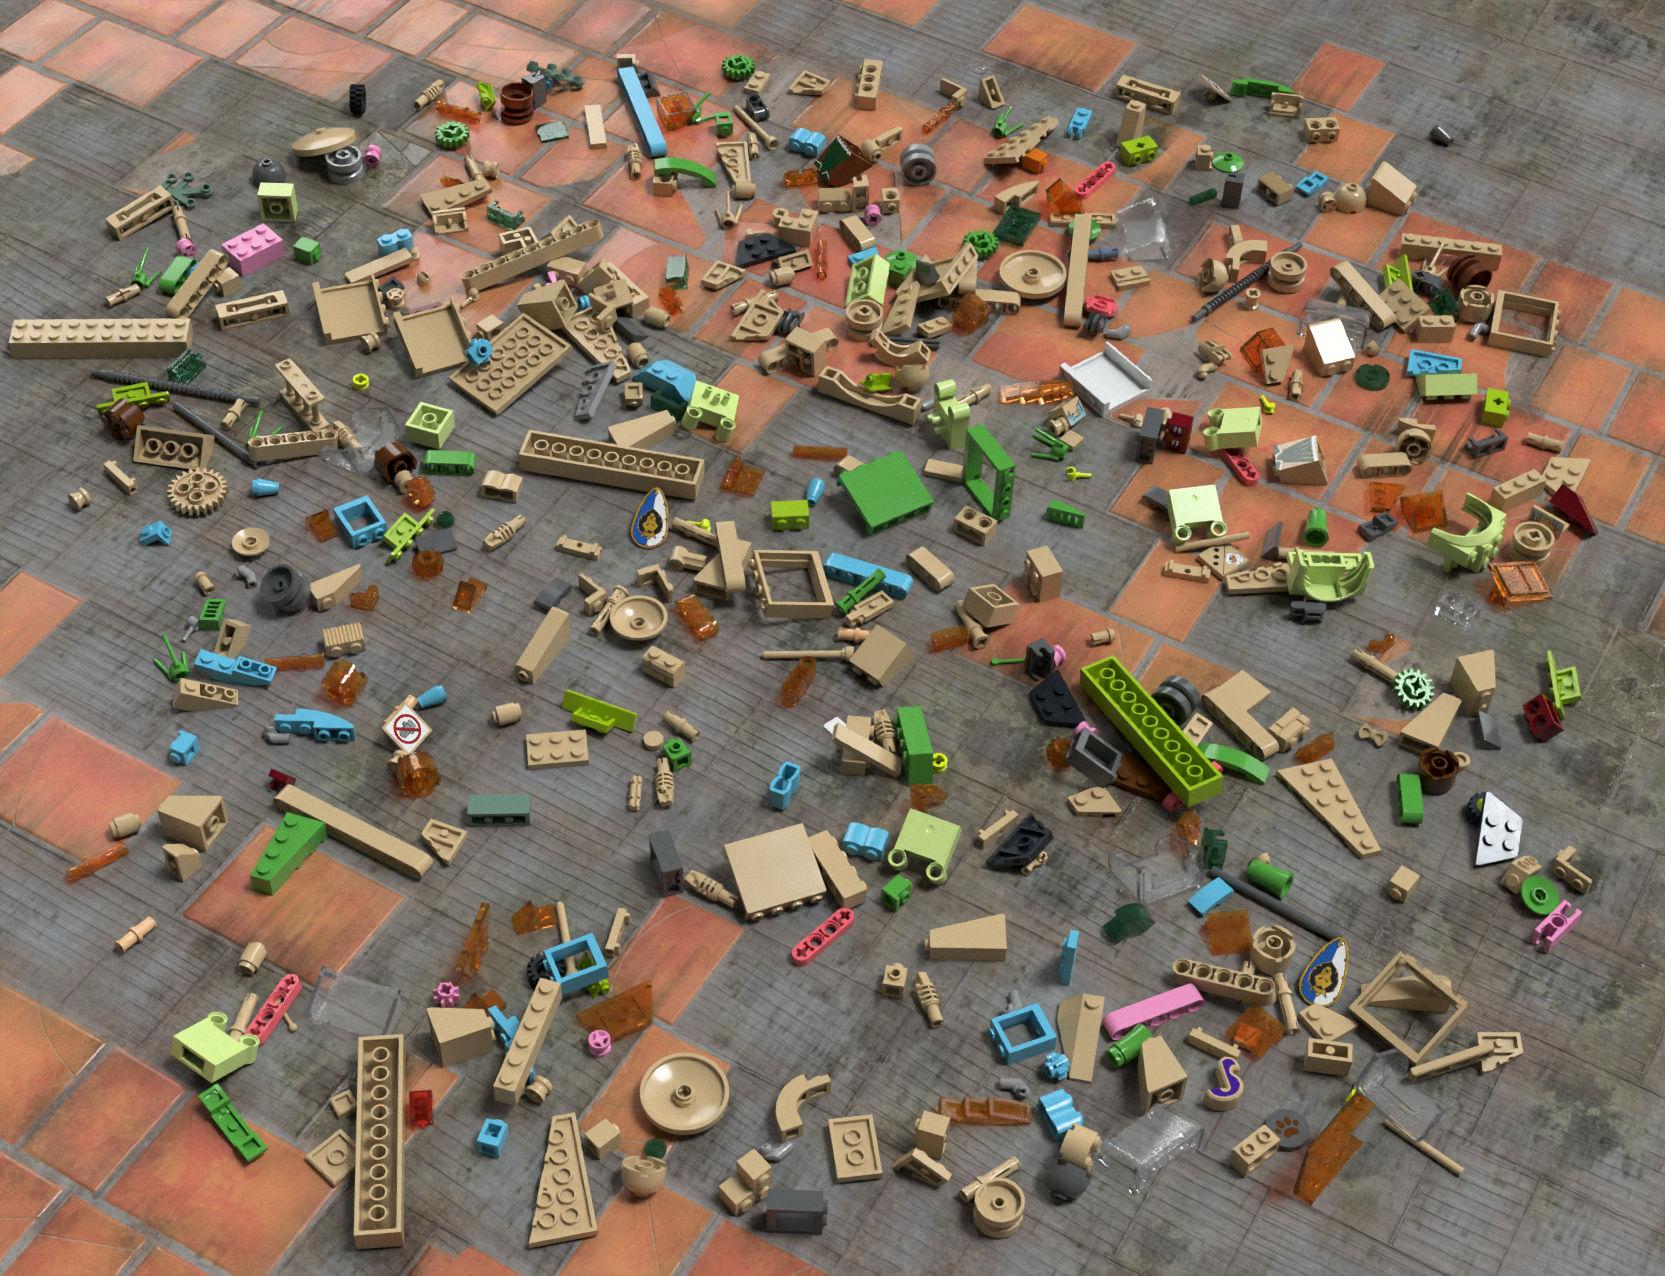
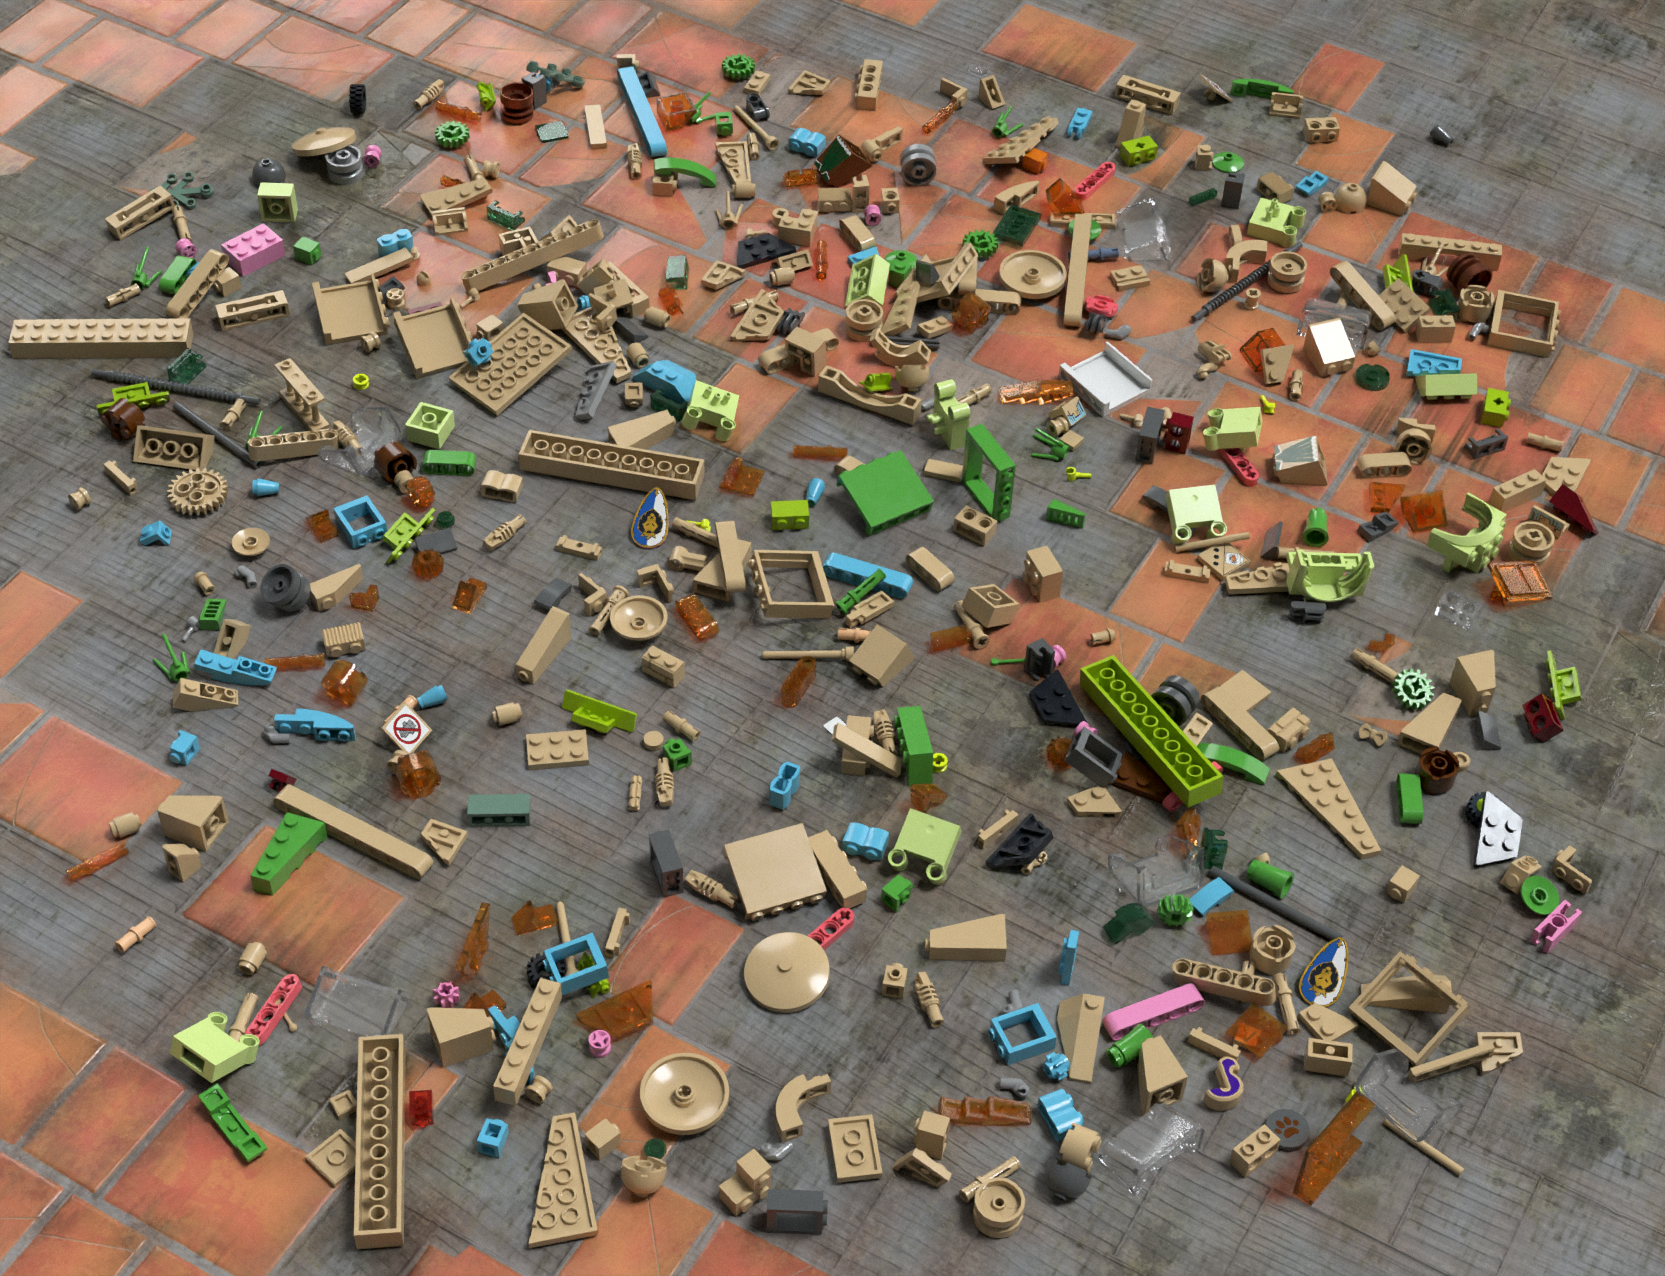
none -> tan dish [744,932,830,1013]
none -> bright green gear [1157,893,1193,927]
none -> yellowish green piece [1247,198,1306,248]

